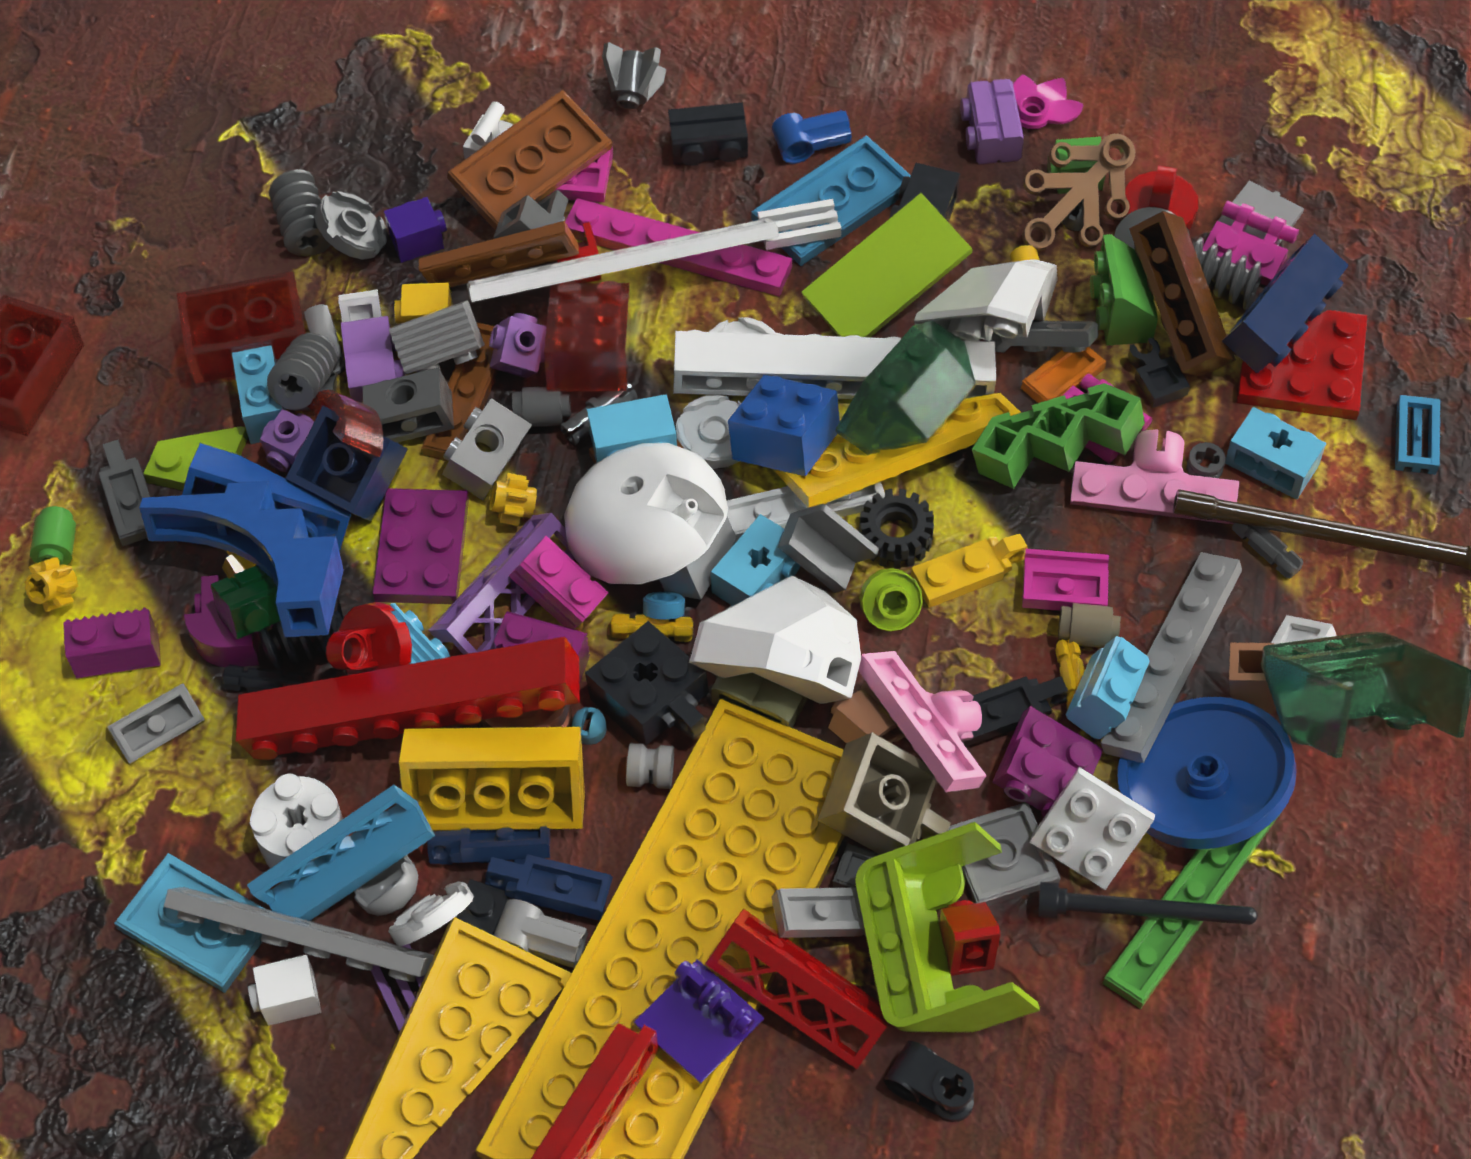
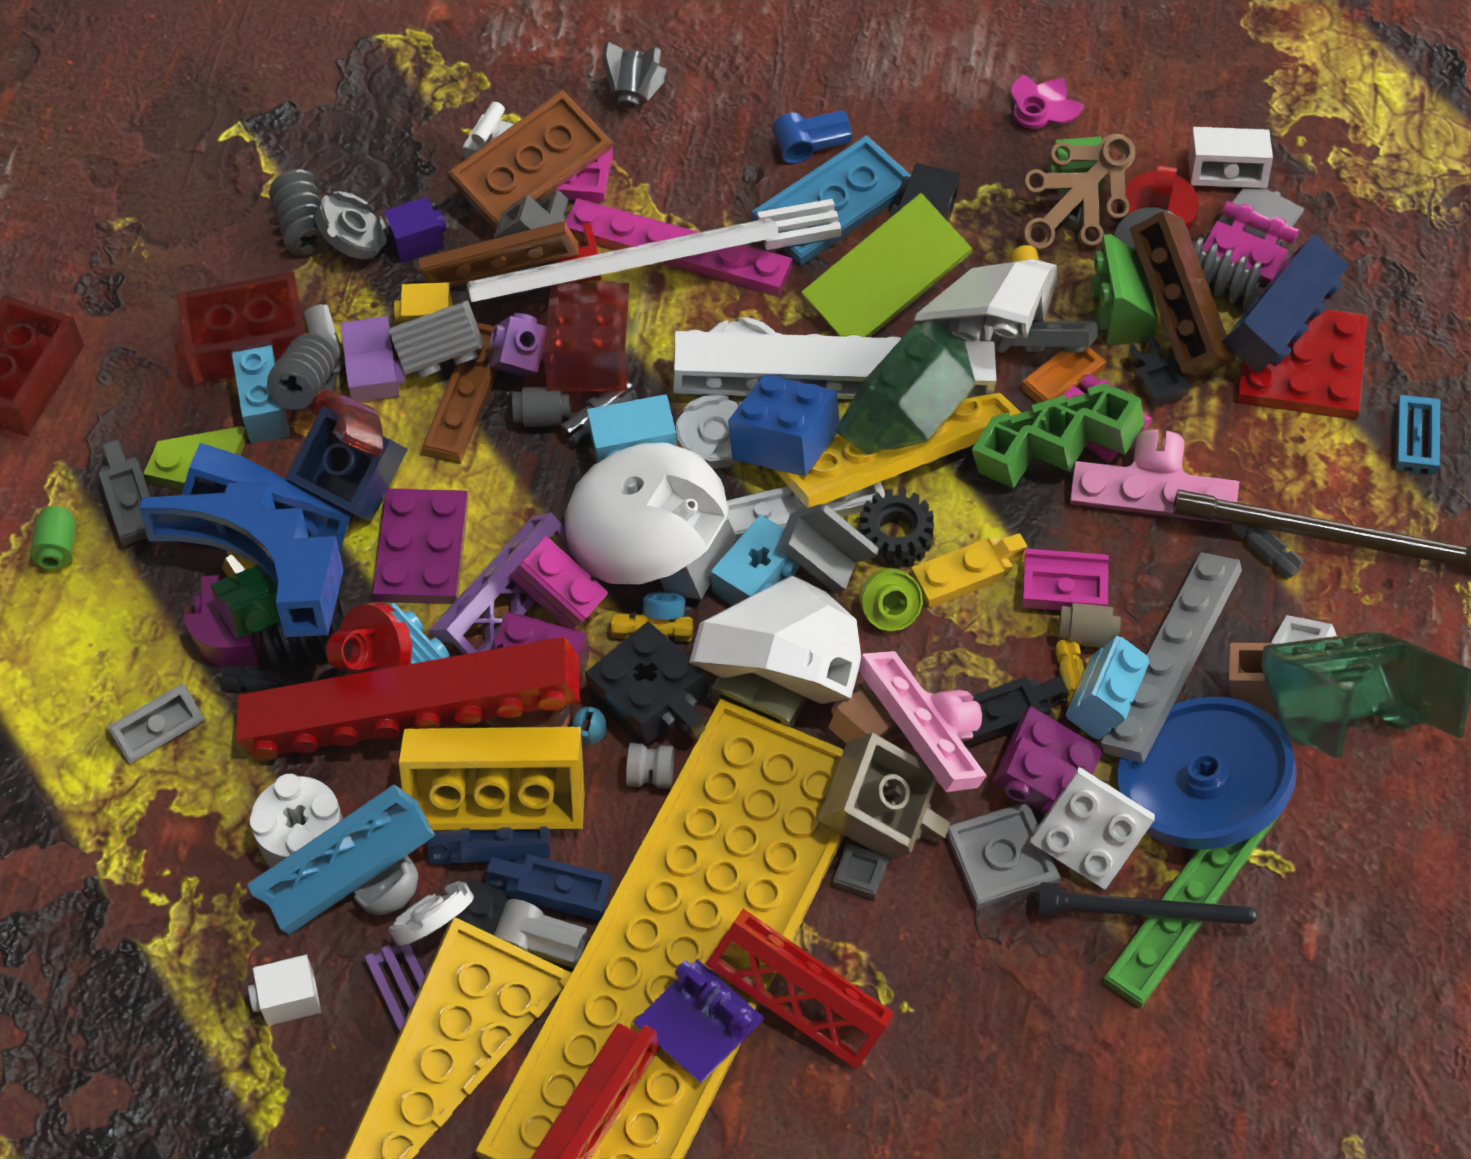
yellow gear [24,557,78,612] -> none
magenta brick [63,607,161,678] -> none
medium azure tile [114,853,265,993] -> none
light grey plate [164,887,434,982] -> none
medium lavender brick [260,409,314,473] -> none
white tile [338,290,382,322] -> none
dark grey brick [363,367,454,443] -> none
light grey brick [442,398,532,500] -> none
yellow gear [489,473,537,526] -> none
black brick [668,102,748,166] -> none
light grey hinge [771,888,866,938] -> none
lime windscreen [855,821,1040,1032] -> none
black piece [883,1040,974,1122] -> none
red slope [939,900,1001,976] -> none
medium lavender brick [960,79,1024,164] -> none
dark grey bush [1186,442,1226,478] -> none
medium azure brick [1225,407,1326,500] -> none
none -> white brick [1188,127,1273,188]

